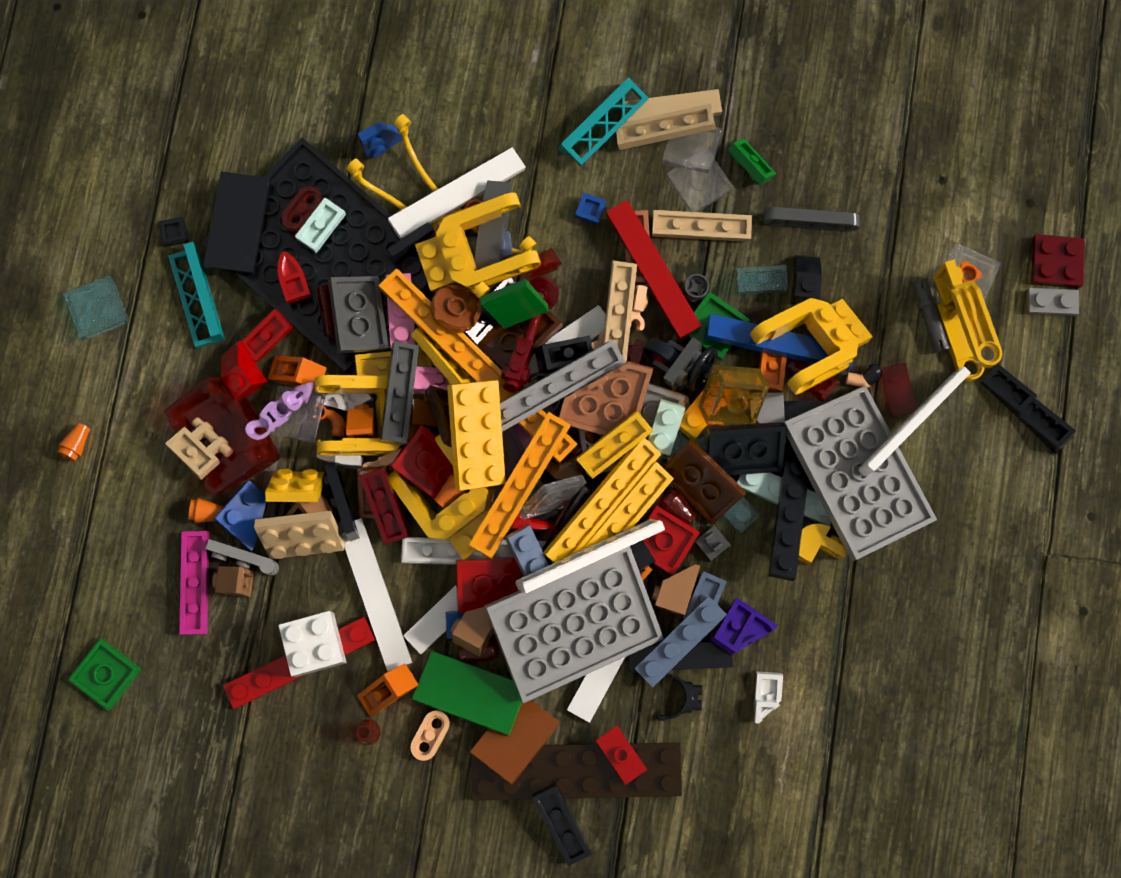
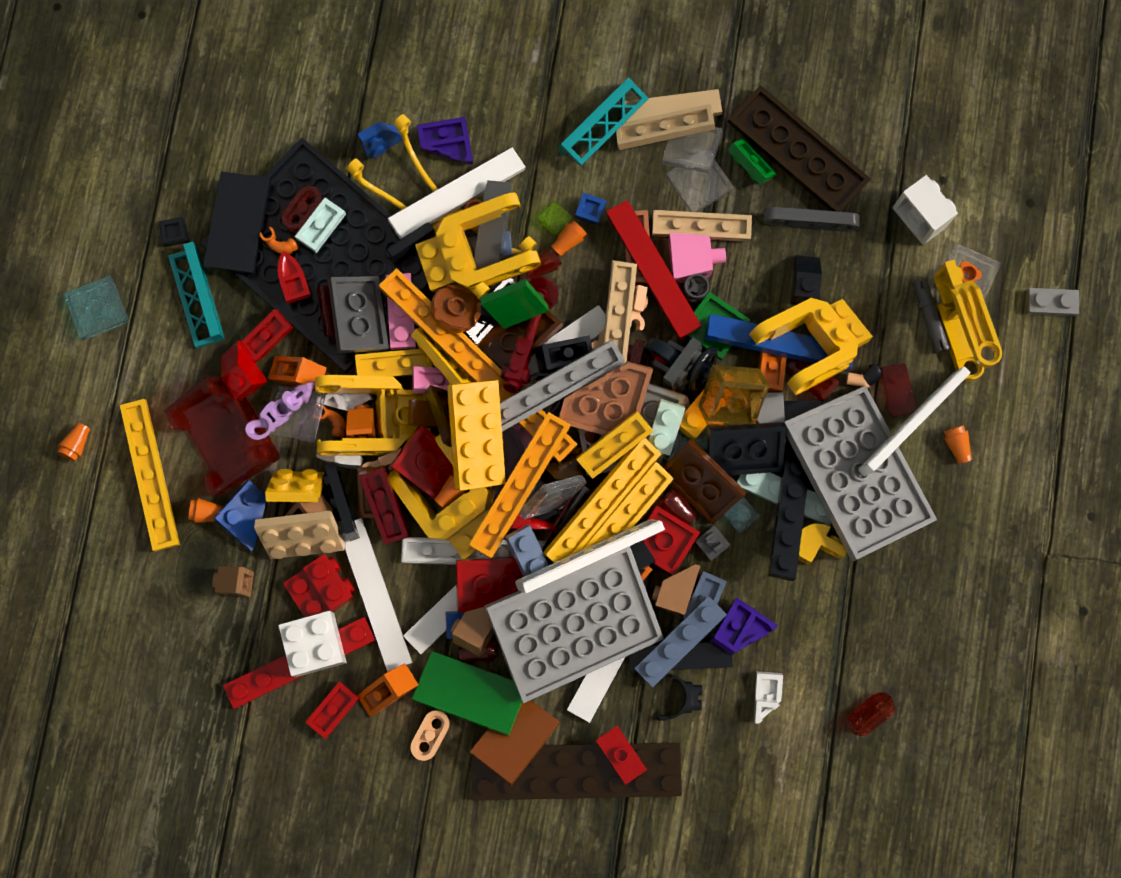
green tile [67,638,142,711] -> none
tan plate [165,417,233,480] -> none
dark pink plate [179,531,209,635] -> none
light grey plate [205,539,279,576] -> none
clear red cone [355,719,381,746] -> none
dark grey plate [380,341,419,445] -> none
black plate [532,783,592,866] -> none
clear light blue plate [736,265,788,295] -> none
black slope [981,364,1076,454] -> none
dark red plate [1031,234,1085,288] -> none
none -> yellow plate [120,399,180,552]
none -> orange arm [260,227,298,254]
none -> red plate [283,554,355,617]
none -> red plate [305,681,360,739]
none -> dark purple wing [417,117,473,165]
none -> clear neon green tile [538,201,573,237]
none -> orange cone [551,220,587,257]
none -> bright pink torso [668,233,726,284]
none -> dark brown plate [727,85,871,212]
none -> clear red plate [847,692,896,736]
none -> white brick [893,175,958,245]
none -> orange cone [944,425,972,464]

